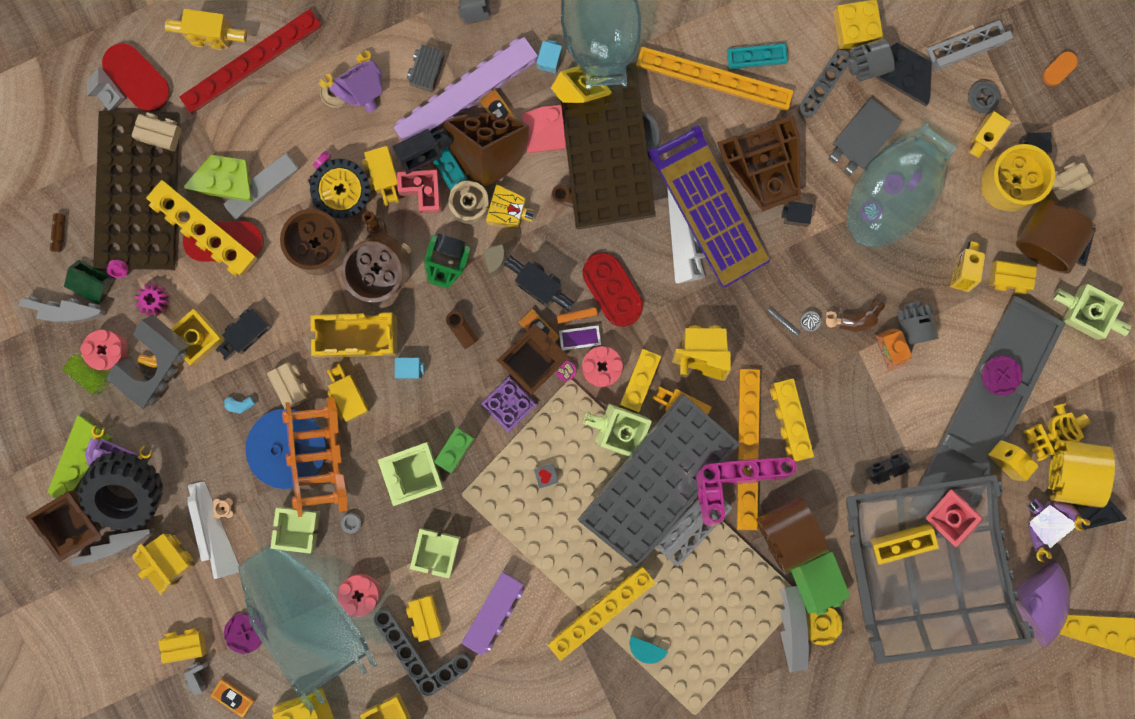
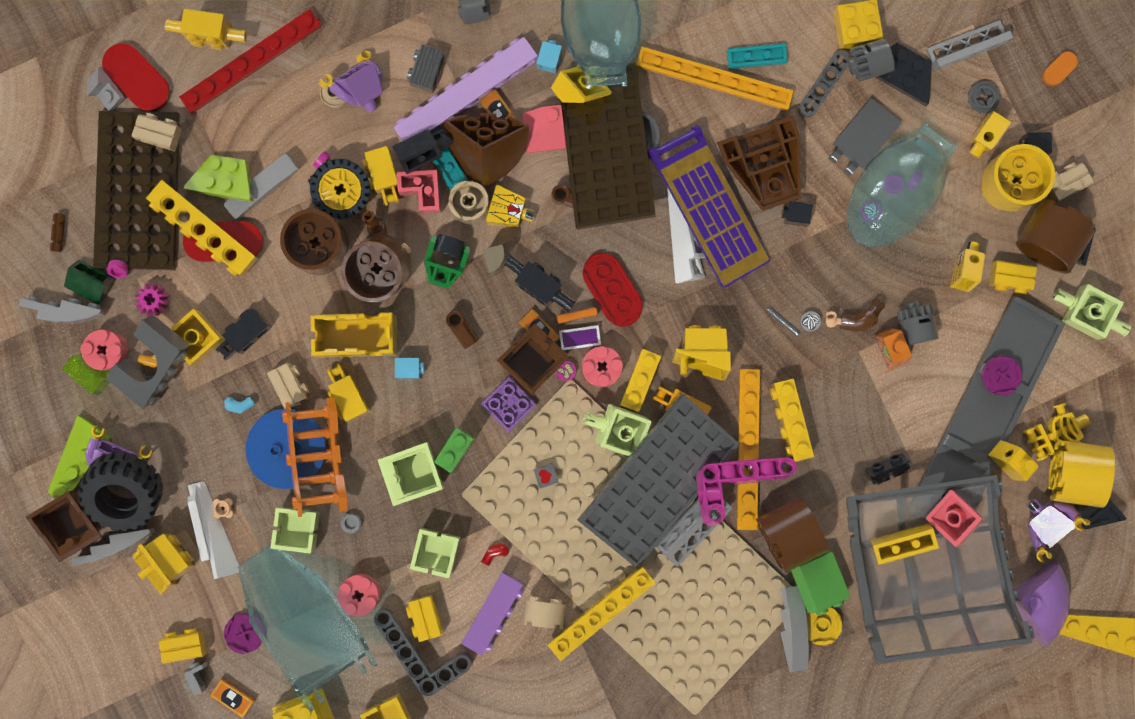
teal tile [629,635,668,664] -> none
none -> red arm [481,543,510,566]
none -> tan brick [523,597,566,629]

